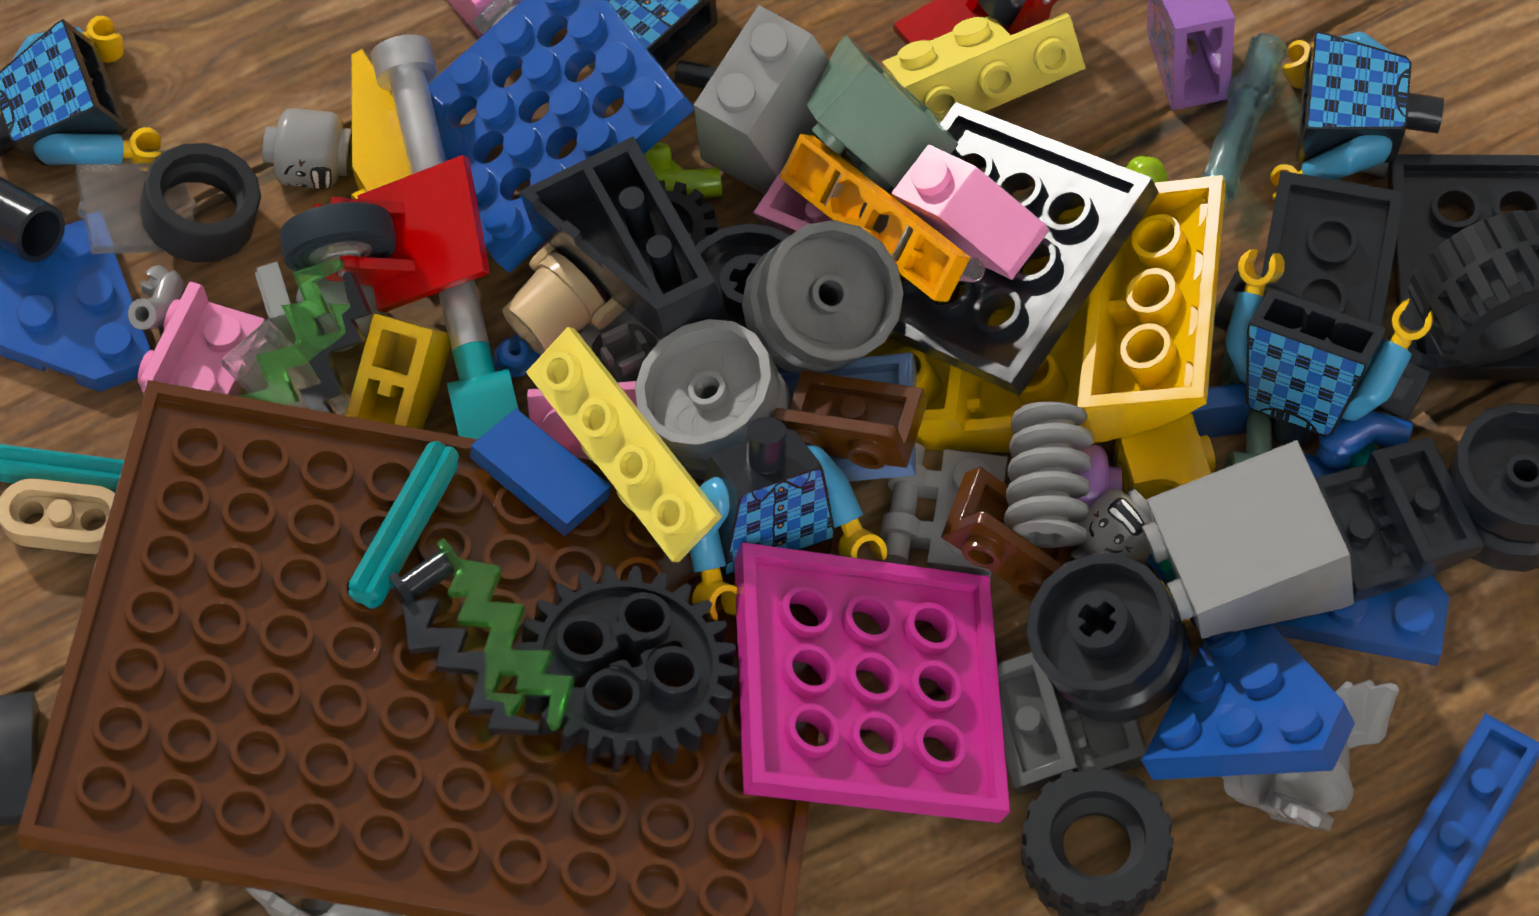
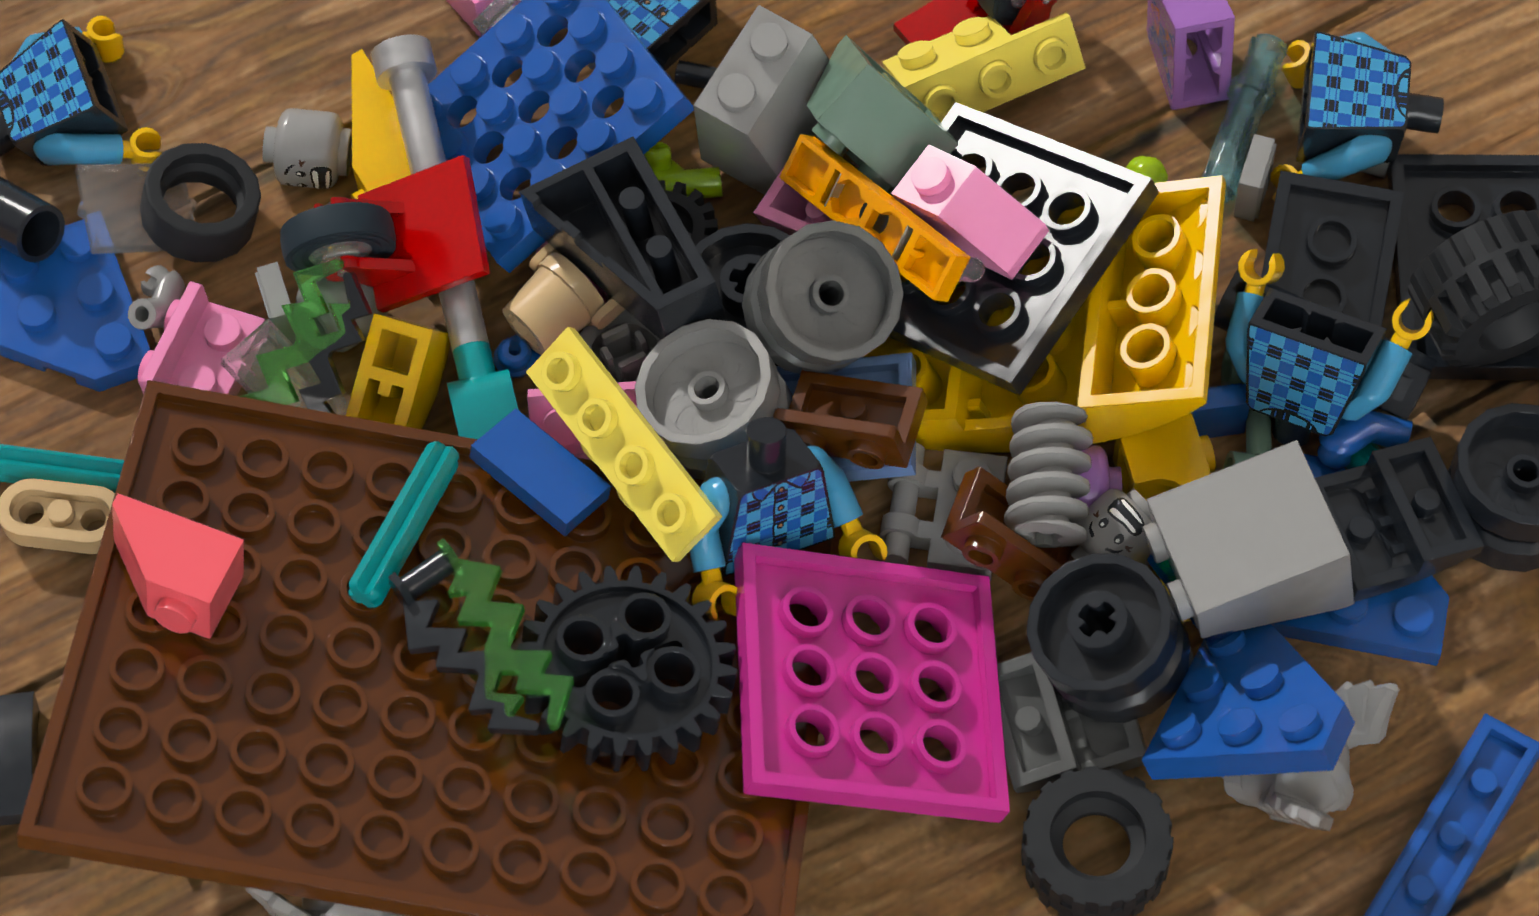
none -> coral slope [112,493,244,639]
none -> light grey tile [1233,134,1277,222]

